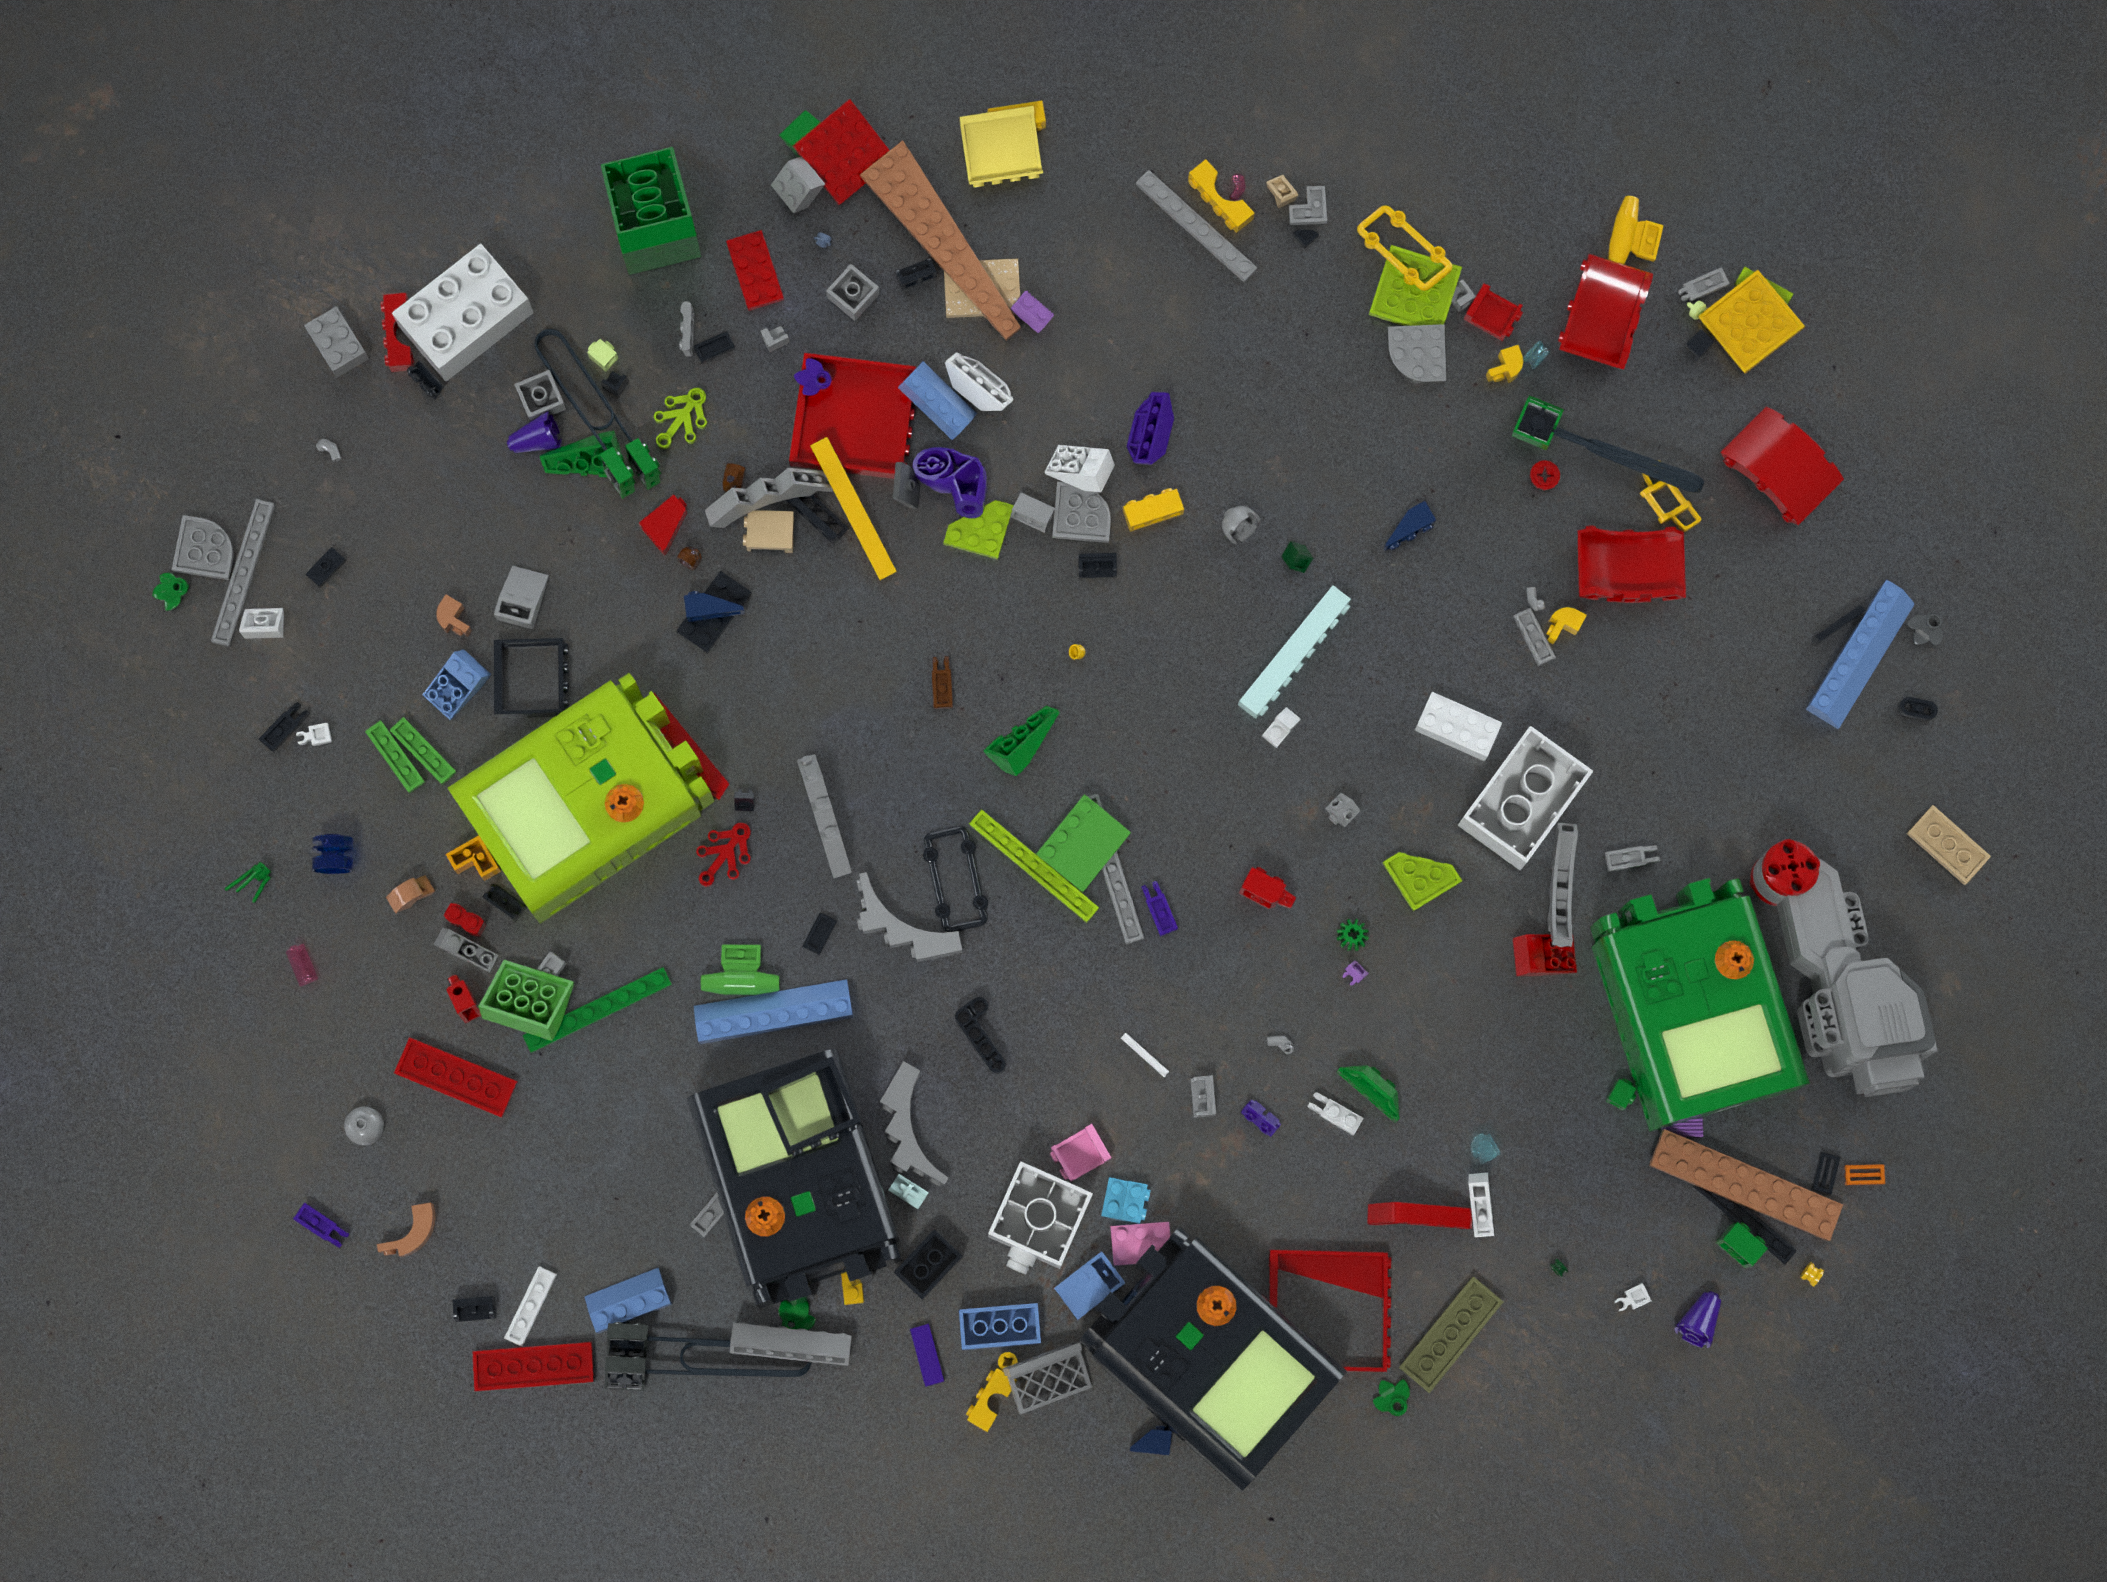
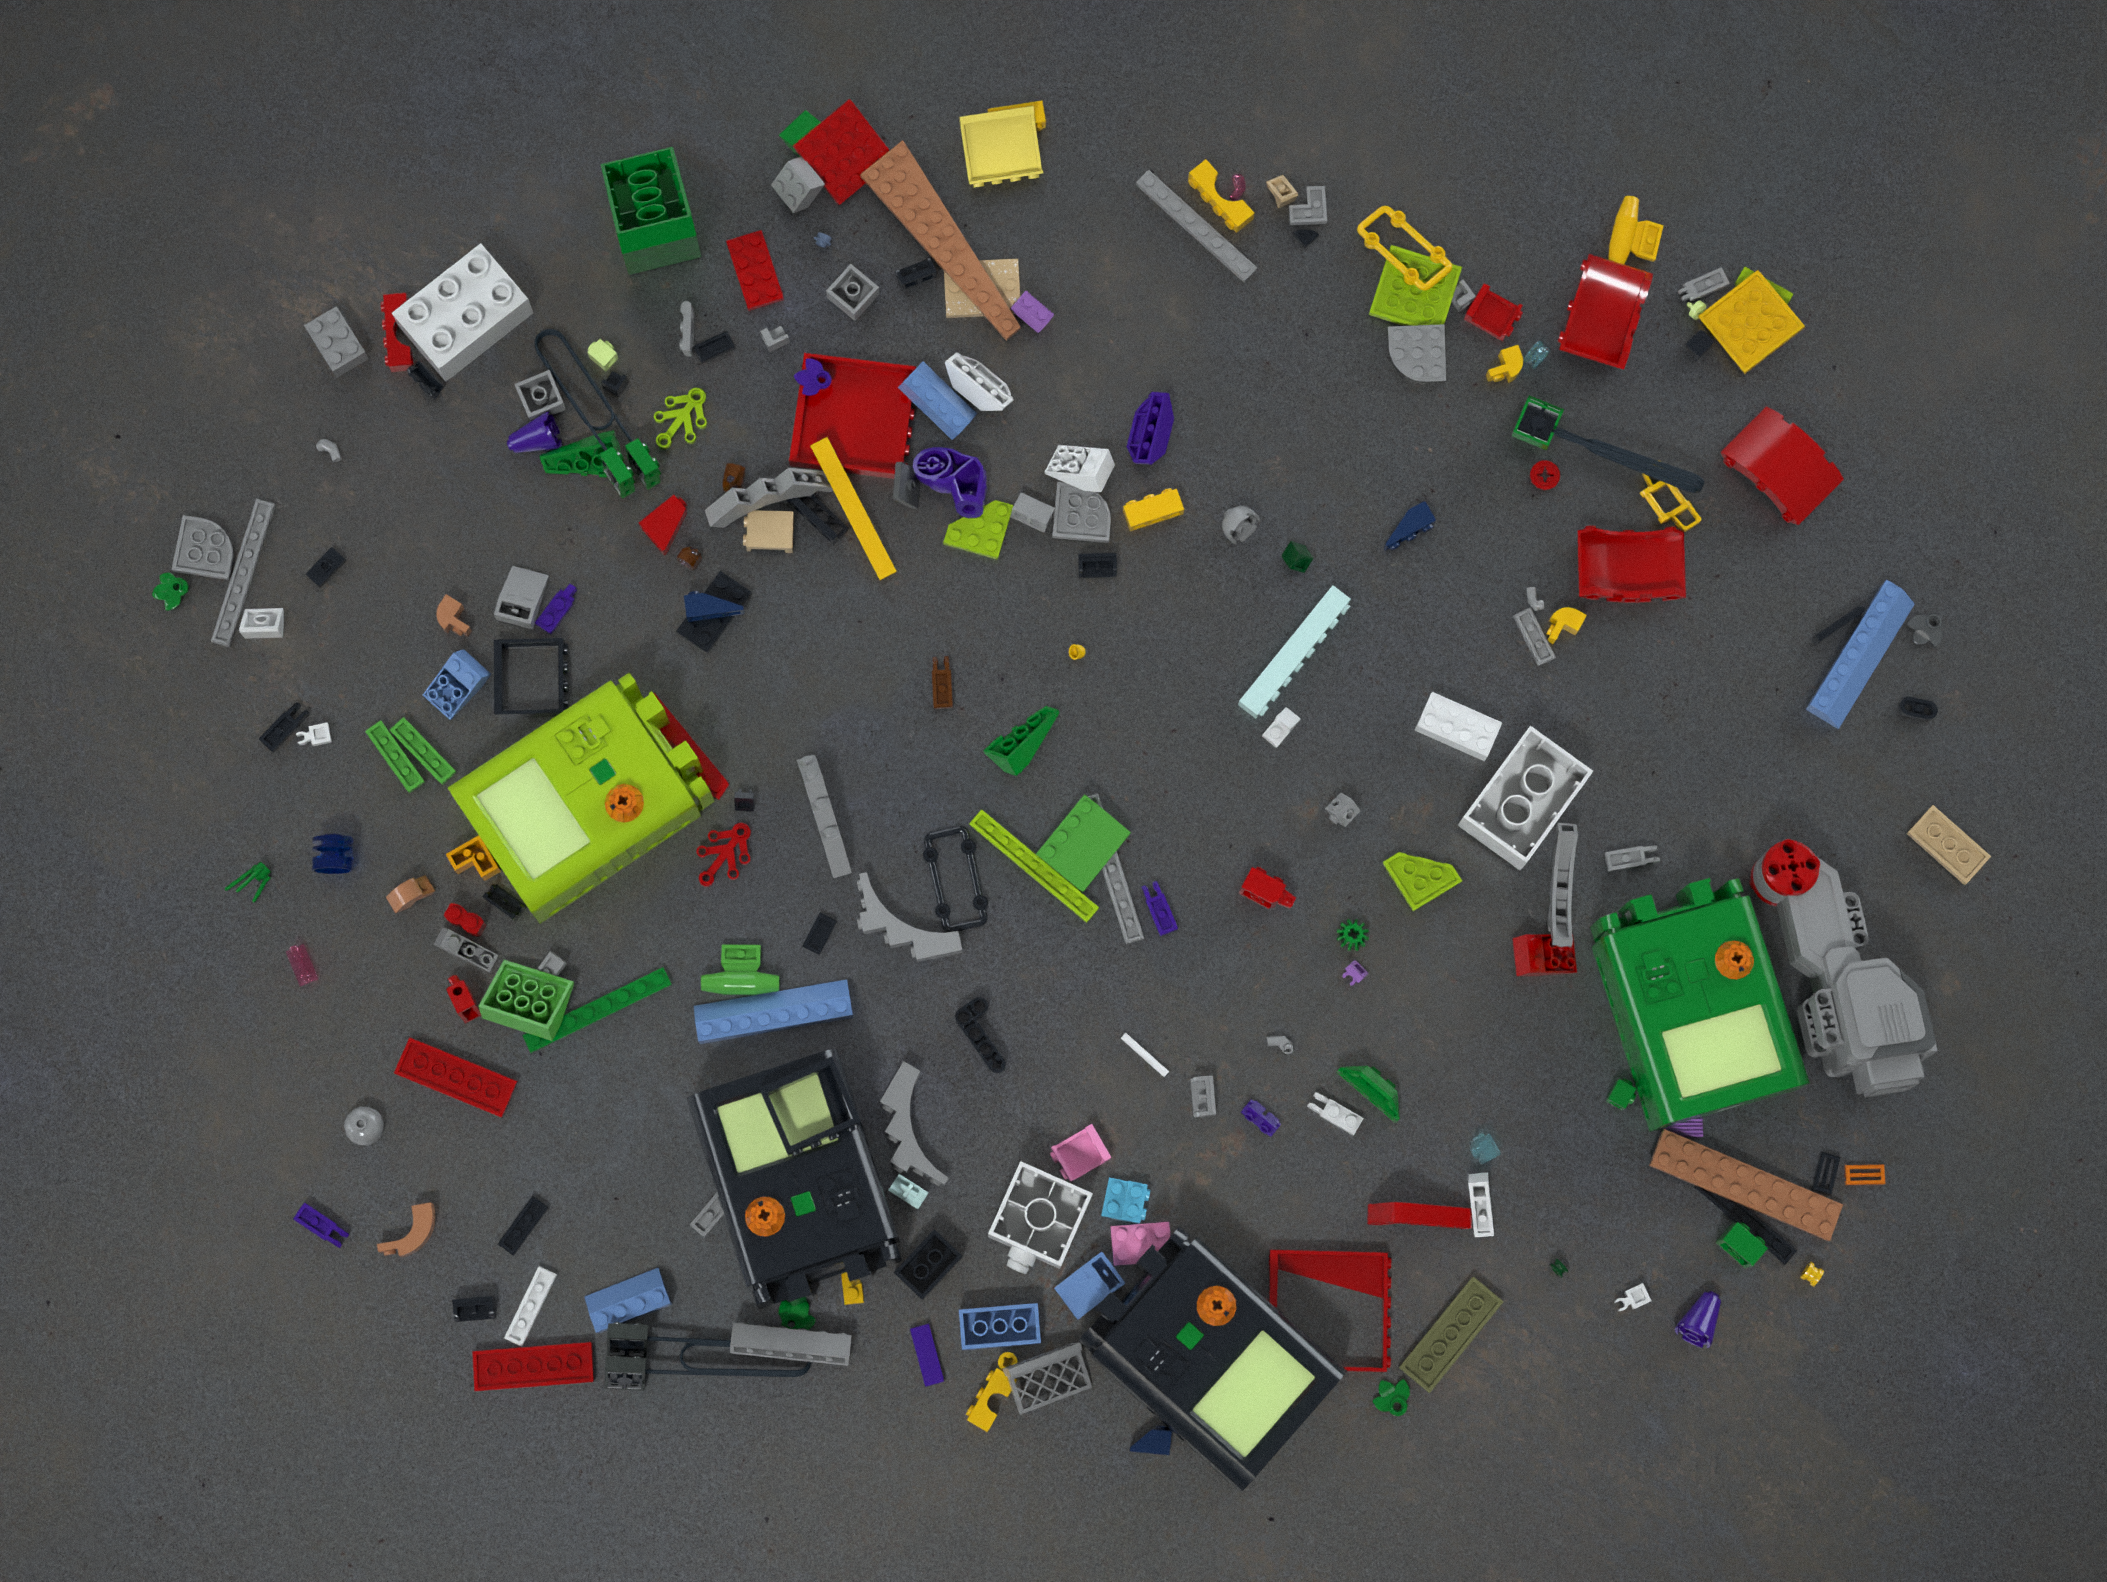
none -> black tile [498,1196,549,1256]
none -> dark purple hinge [535,584,577,635]

